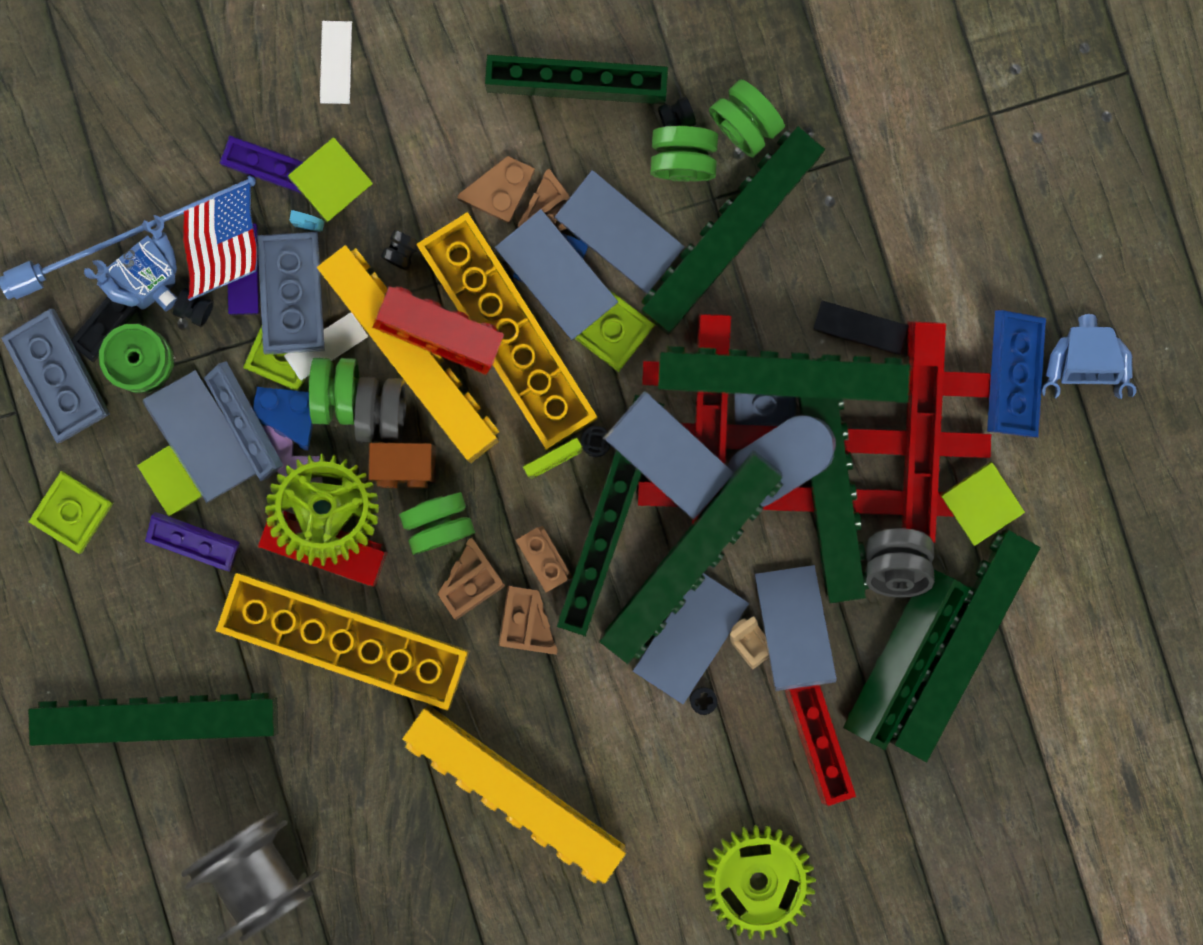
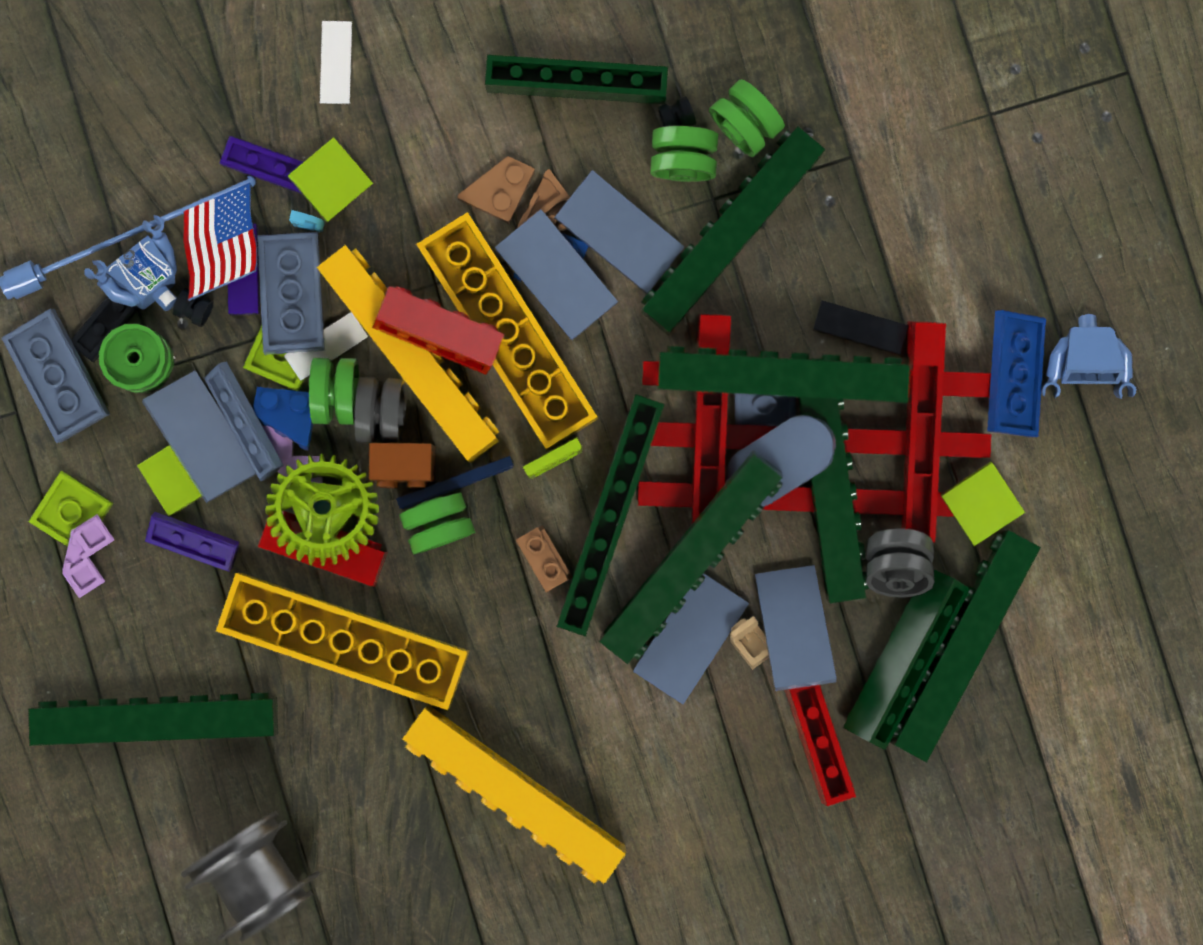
black wheel [380,230,419,270] -> none
medium nougat wing [438,538,505,620] -> none
medium nougat wing [498,586,557,655] -> none
lime tile [575,289,655,373] -> none
black wheel [581,426,611,457] -> none
sand blue tile [604,392,734,519] -> none
black bush [690,687,718,715] -> none
lime gear [703,825,816,940] -> none
none -> lavender tile [62,514,114,598]
none -> dark blue tile [396,456,514,509]

